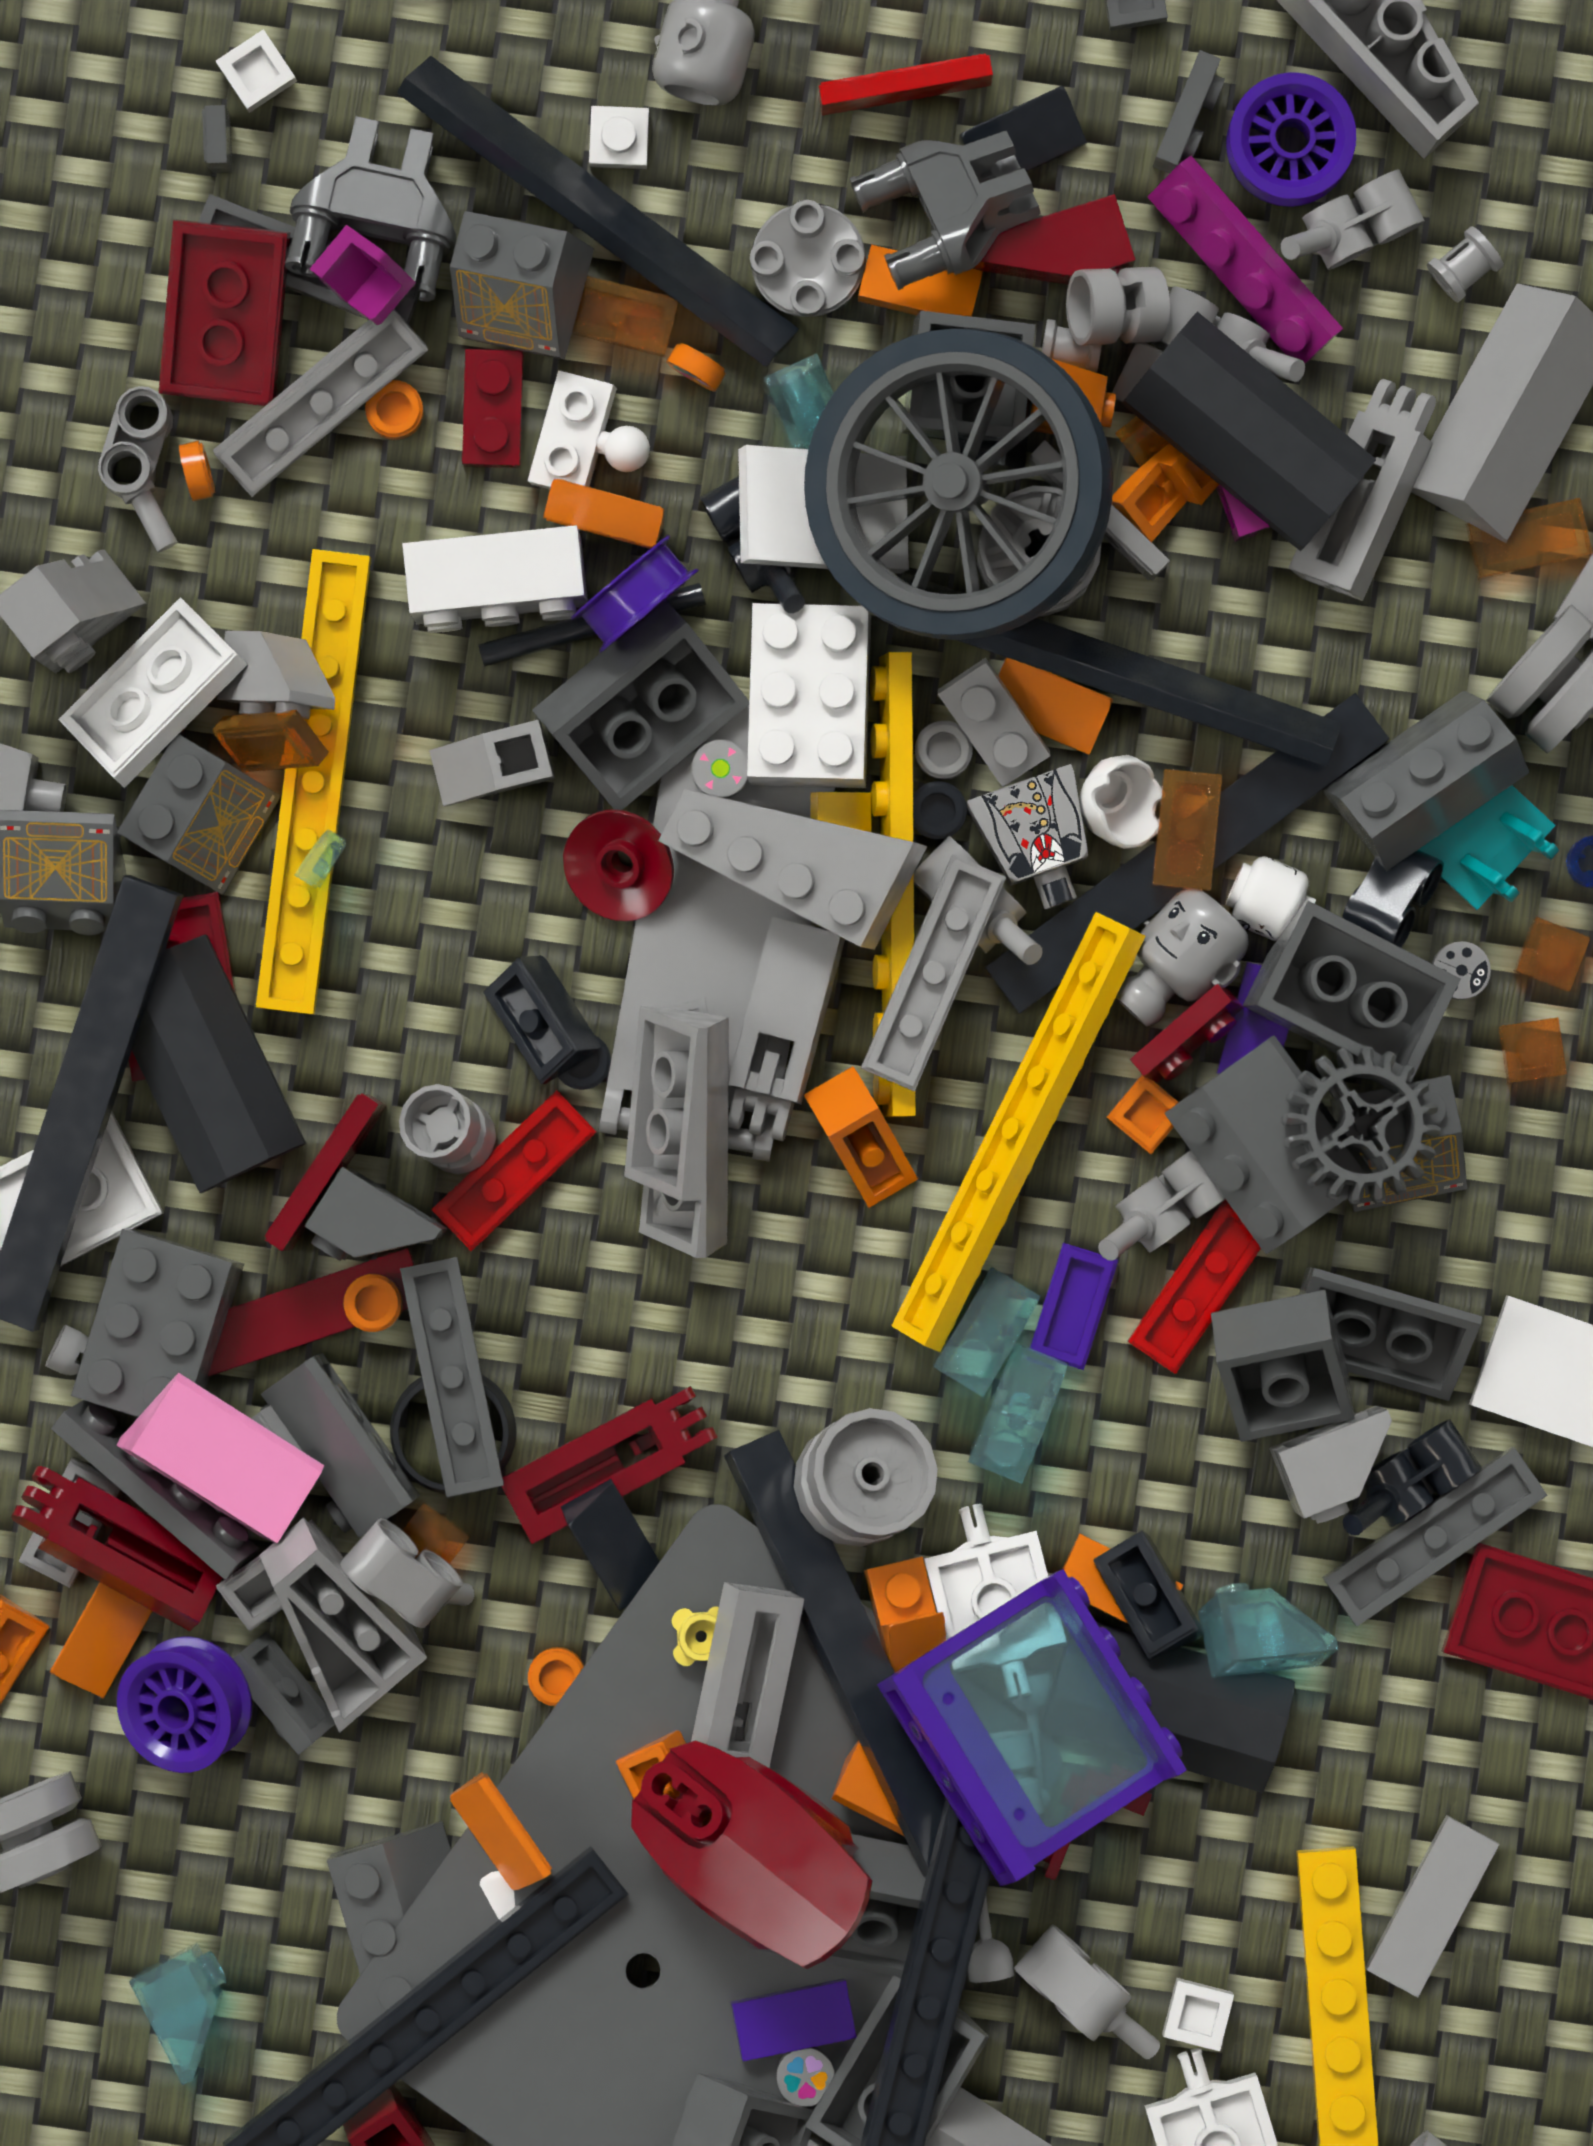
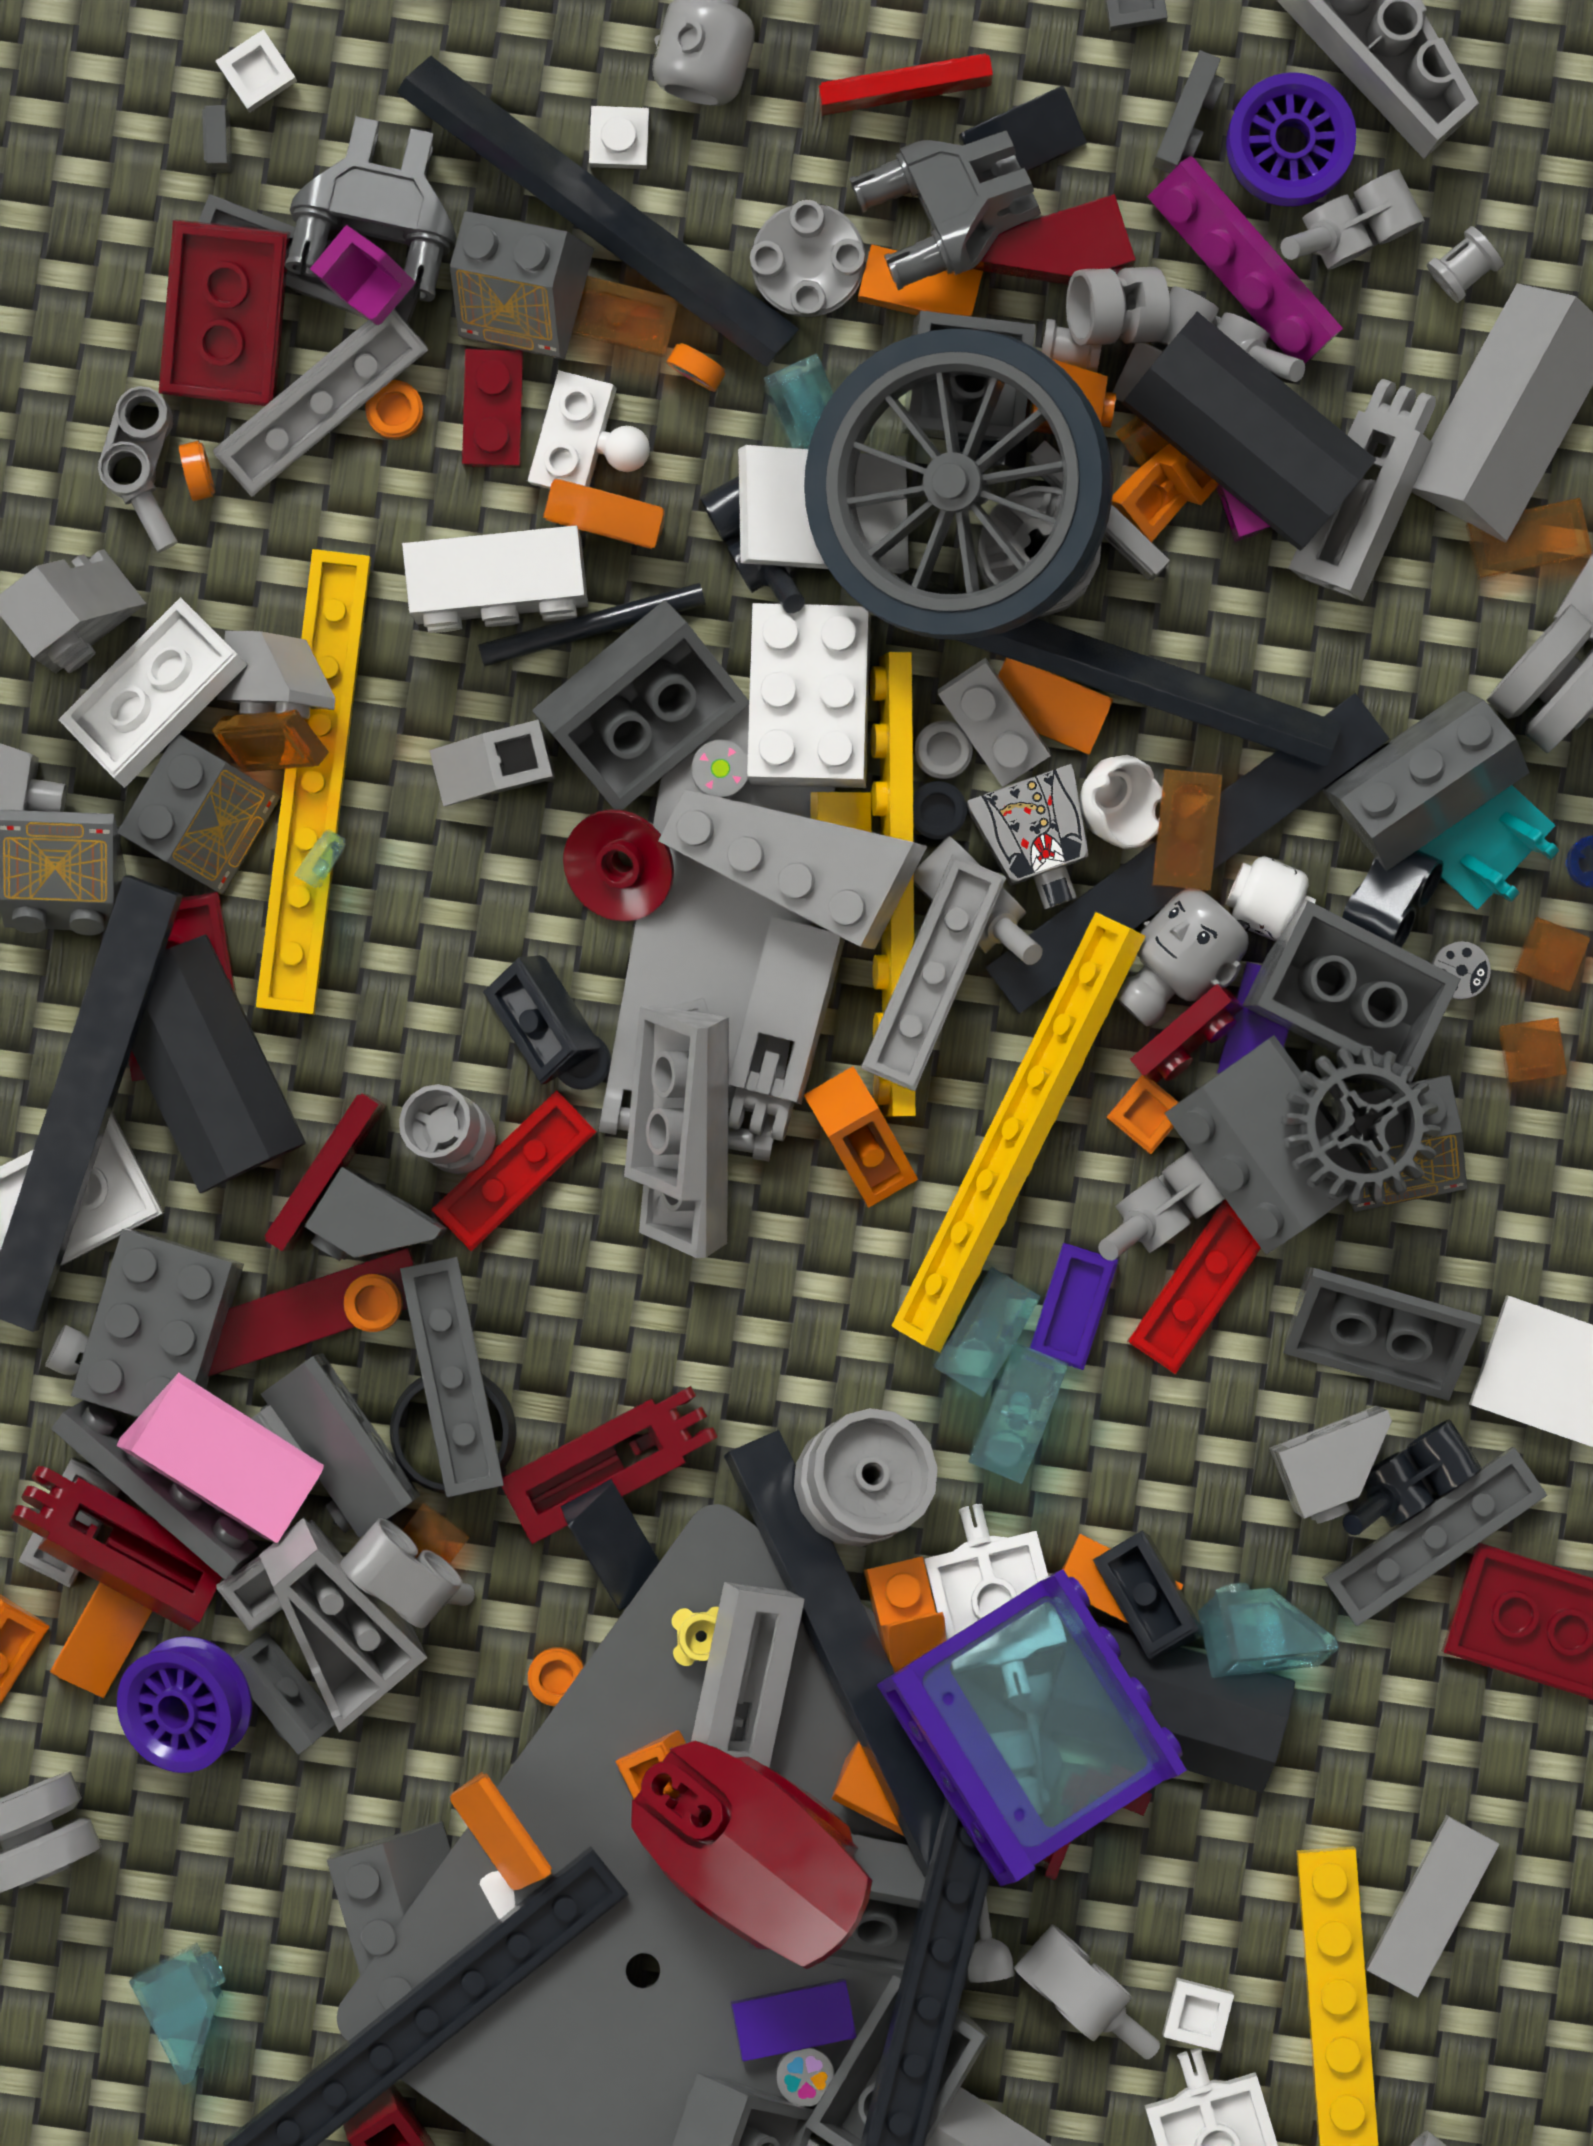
dark purple wheel [571,535,699,653] -> none
dark grey brick [1211,1290,1355,1442] -> none

